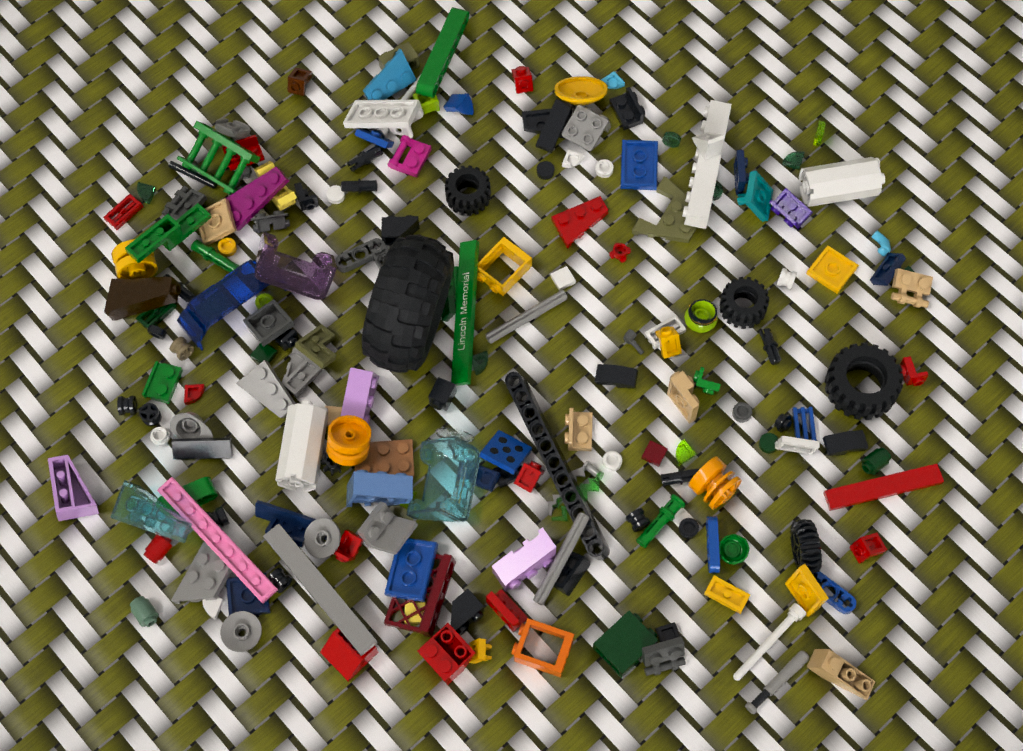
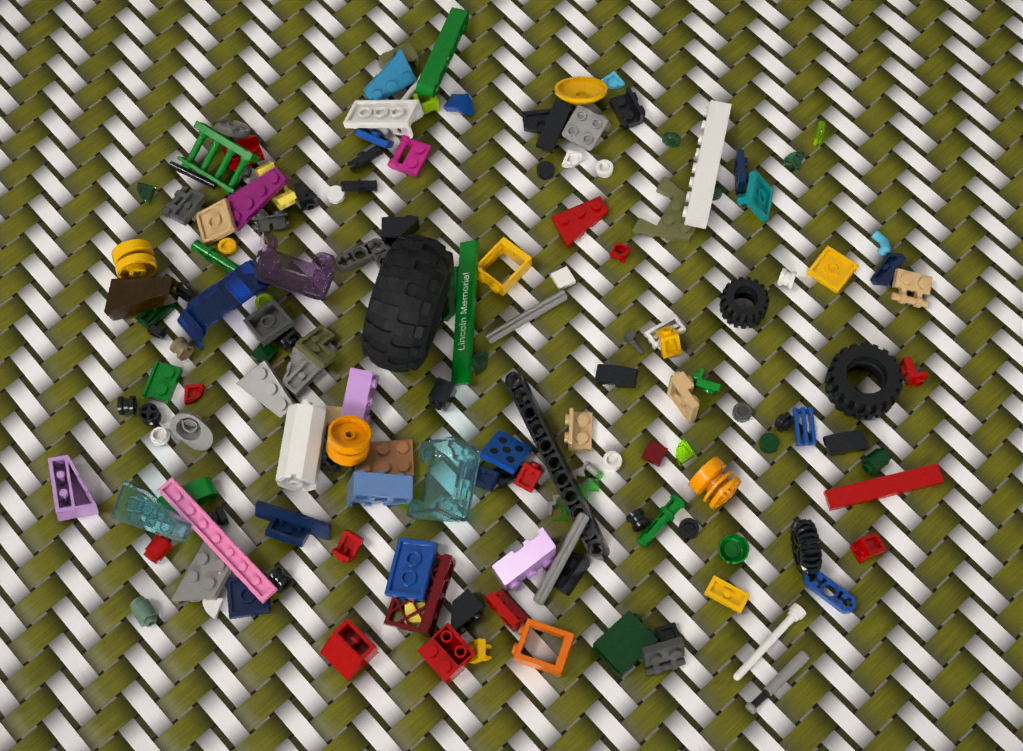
red tile [103,194,143,230] -> none
green bracket [125,203,211,263] -> none
tile [171,437,233,459] -> none
light grey dish [220,611,262,652] -> none
light grey tile [263,524,378,656] -> none
reddish brown bracket [287,68,312,96] -> none
light grey dish [304,518,341,559] -> none
light grey bracket [357,502,418,555] -> none
clear dish [435,428,474,447] -> none
black tyre [445,165,491,216] -> none
red bracket [511,66,533,94] -> none
blue tile [620,140,658,190] -> none
black axle [660,469,699,487] -> none
lime piece [684,299,718,333] -> none
white slope [692,132,725,160] -> none
blue beam [706,516,720,573] -> none
black axle [759,328,781,365] -> none
bracket [769,188,813,229] -> none
white tile [775,436,820,455] -> none
yellow tile [785,564,829,617] -> none
white brick [799,157,885,207] -> none
tan slope [807,649,875,700] -> none

